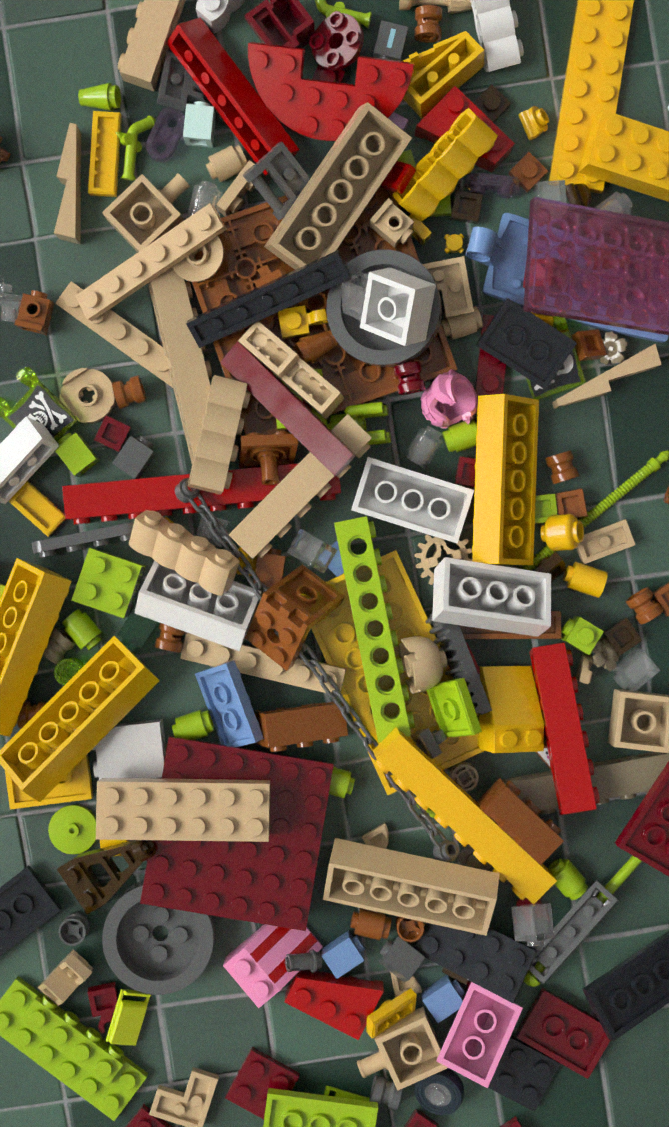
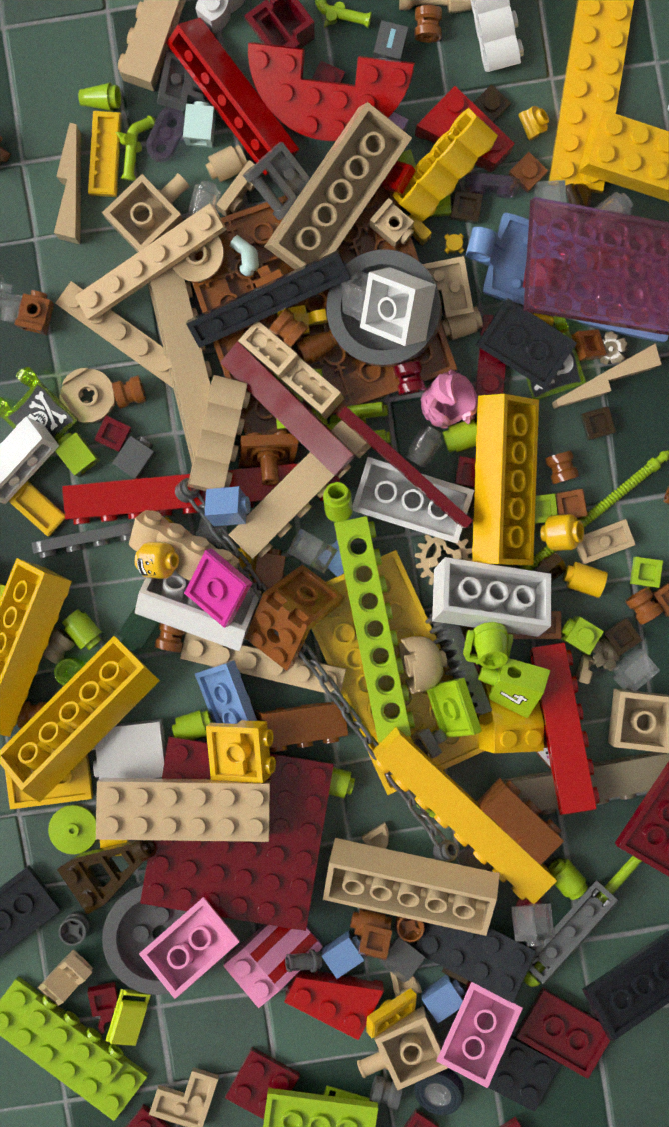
lime brick [71,548,146,618] -> none
dark red plate [309,11,364,71] -> none
yellow wedge [403,31,484,119] -> none
dark tan wheel [449,761,479,792] -> none
none -> yellow head [135,542,179,579]
none -> bright pink slope [139,897,240,999]
none -> dark pink plate [184,548,252,628]
none -> medium blue brick [205,486,250,526]
none -> yellow plate [206,720,276,783]
none -> light aqua arm [229,235,259,276]
none -> dark orange wheel [269,308,308,348]
none -> lime brick [323,482,353,522]
none -> dark red tile [337,406,473,528]
none -> dark orange tile [358,924,392,960]
none -> lime piece [463,622,513,669]
none -> lime torso [478,658,550,718]
none -> dark brown plate [580,406,616,441]
none -> lime plate [630,557,663,588]

